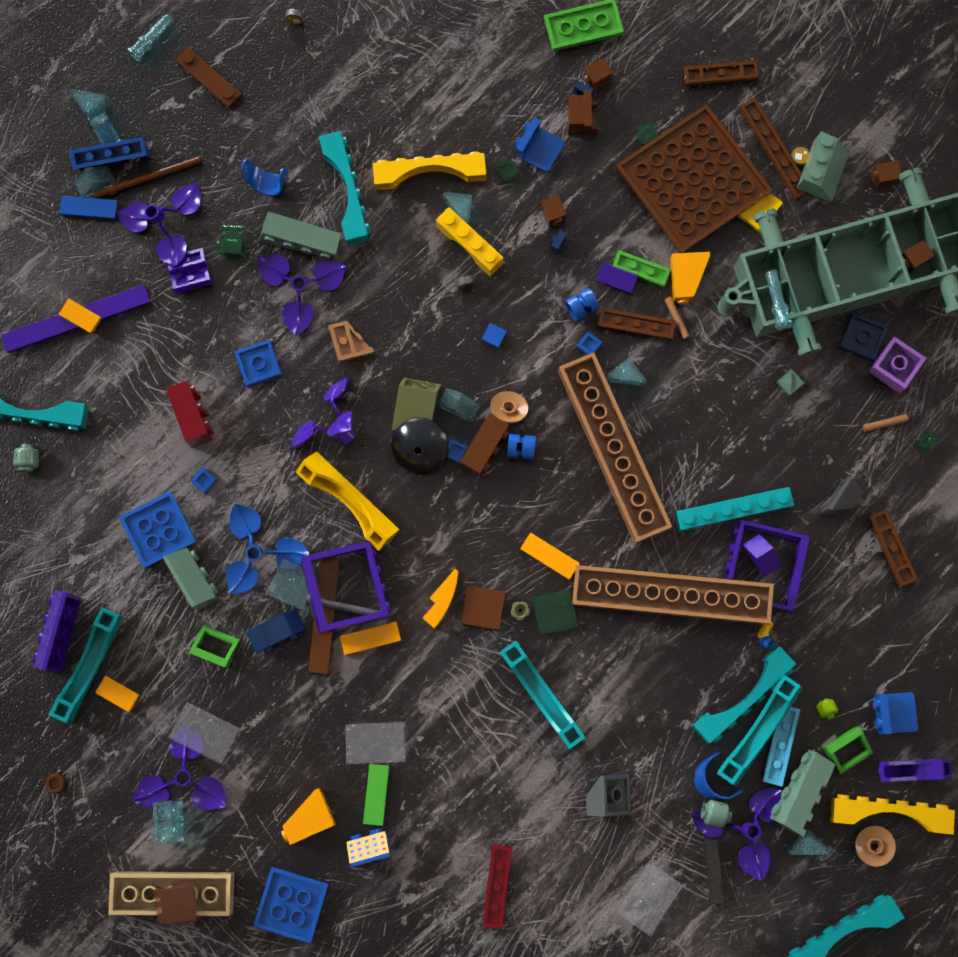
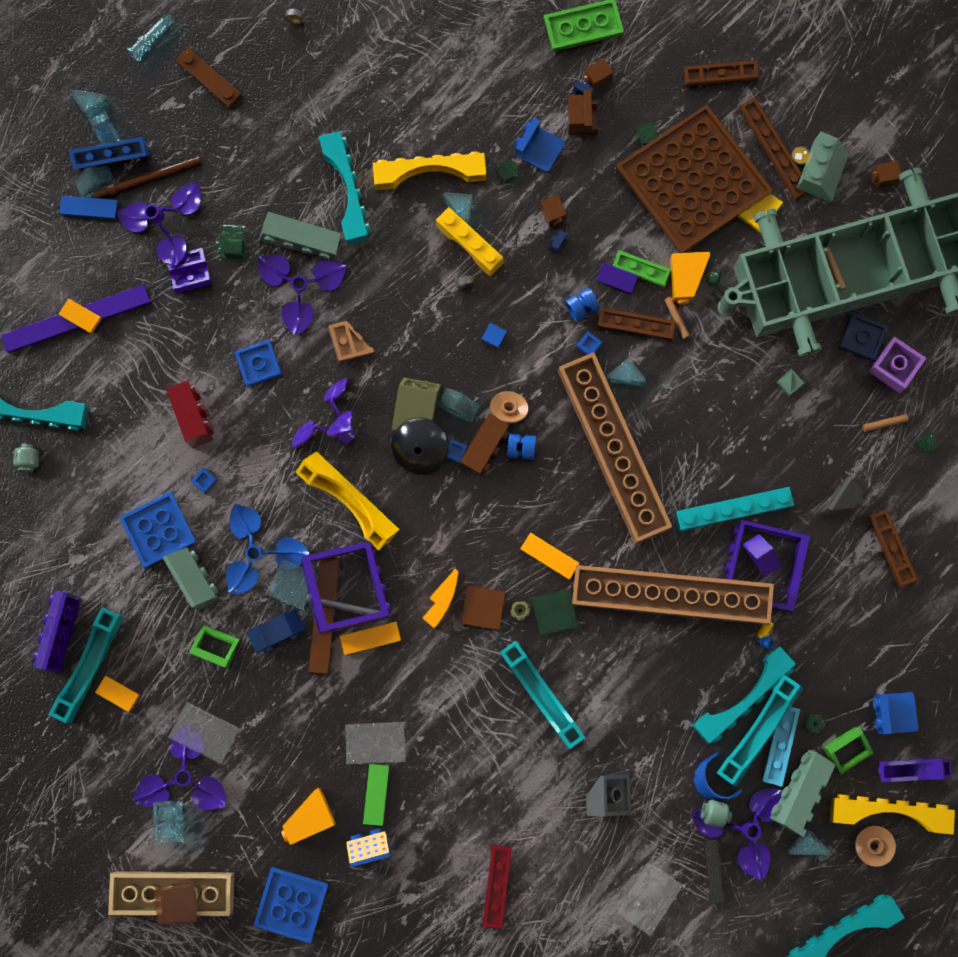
reddish brown tile [45,773,66,793] -> none
blue piece [242,158,288,196] -> none
clear light blue pin [765,270,793,330] -> none
lime piece [817,699,838,720] -> none
reddish brown brick [902,240,934,273] -> none
none -> clear green plate [706,269,721,287]
none -> clear green plate [805,714,825,734]
none -> medium nougat piece [824,247,846,291]

